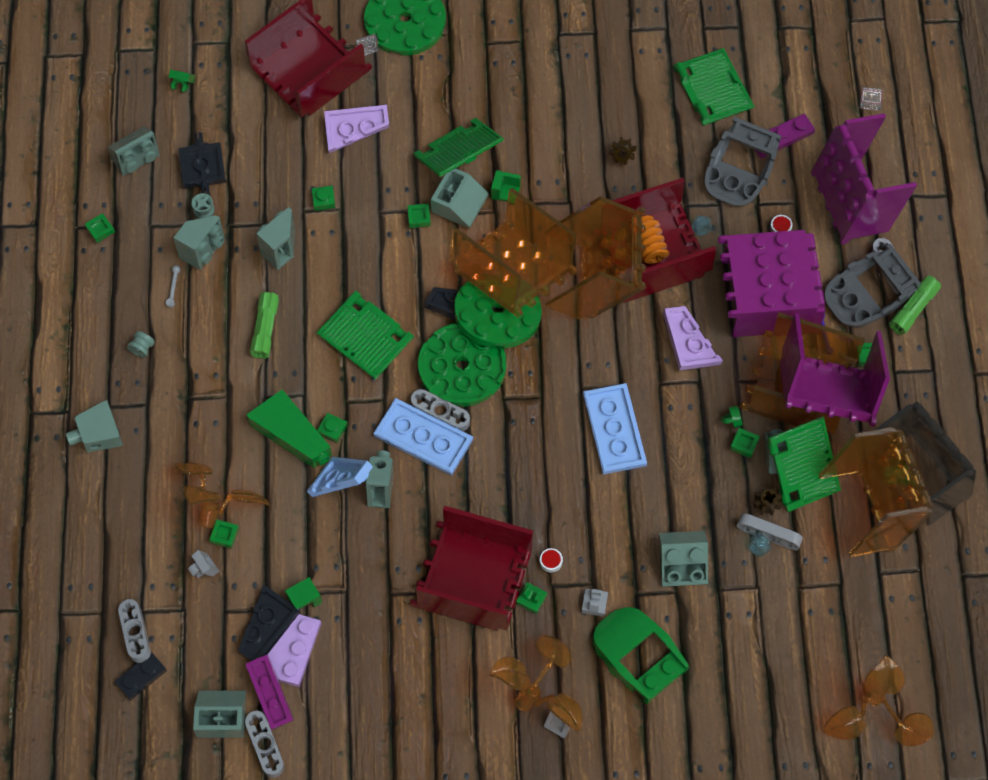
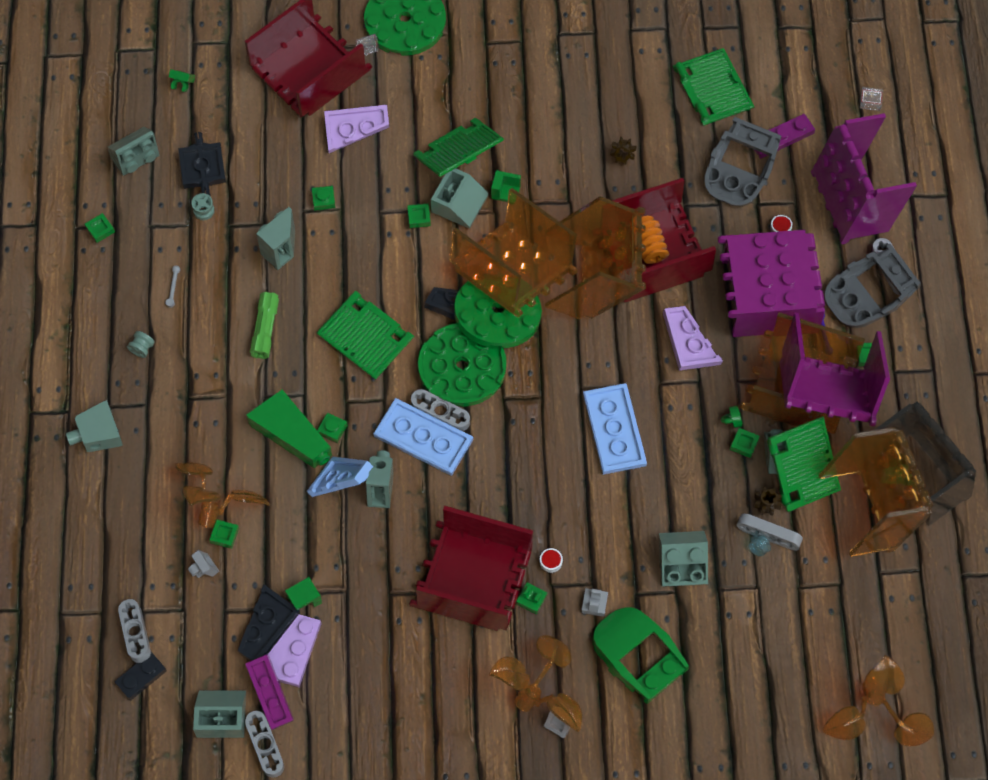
sand green slope [174,215,225,270] -> none
clear light blue plate [691,216,712,236] -> none
bright green axle [889,275,941,335] -> none

